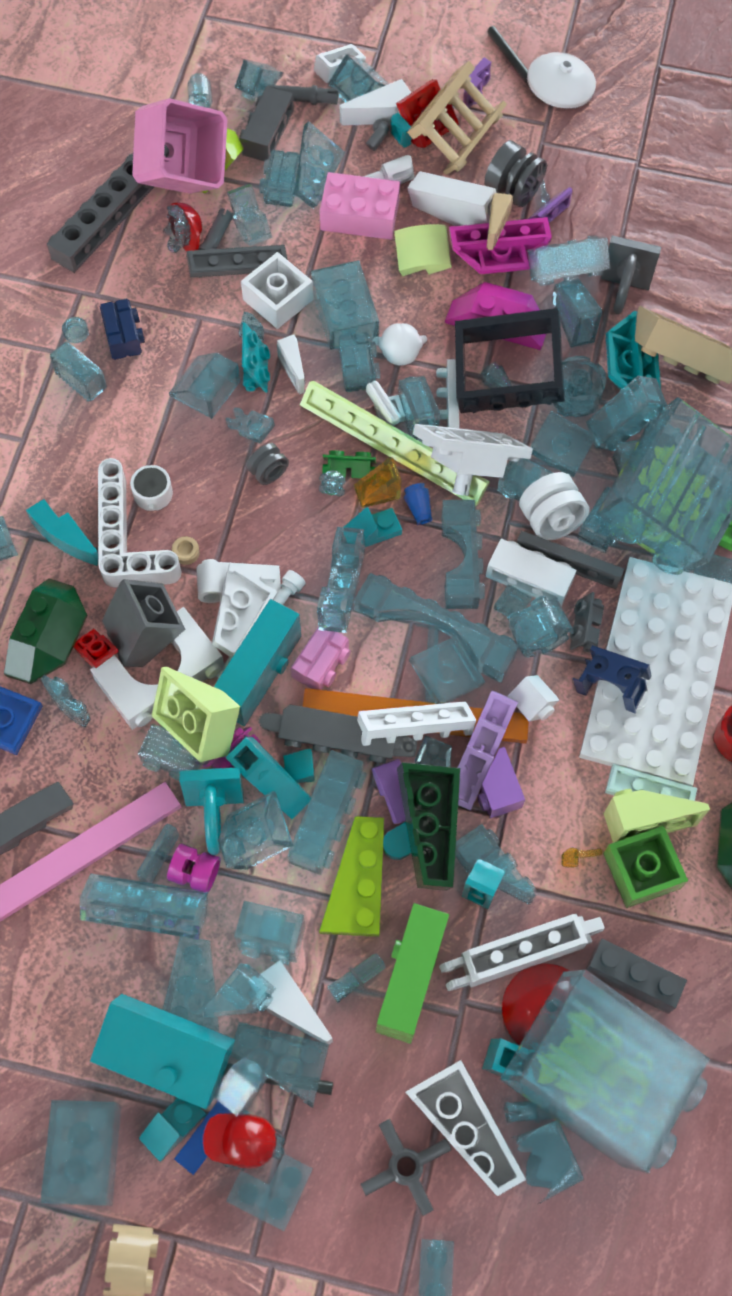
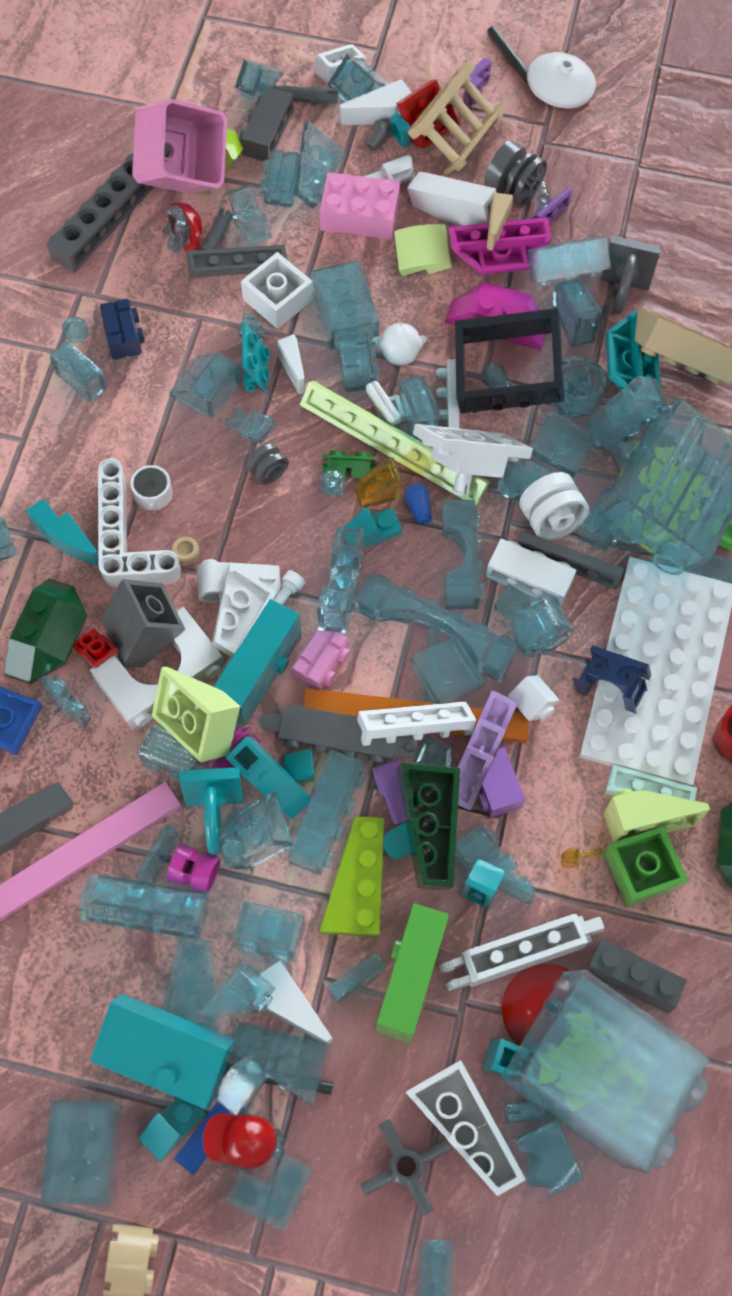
clear light blue brick [187,73,212,108] -> none
dark grey hinge [570,592,604,653] -> none

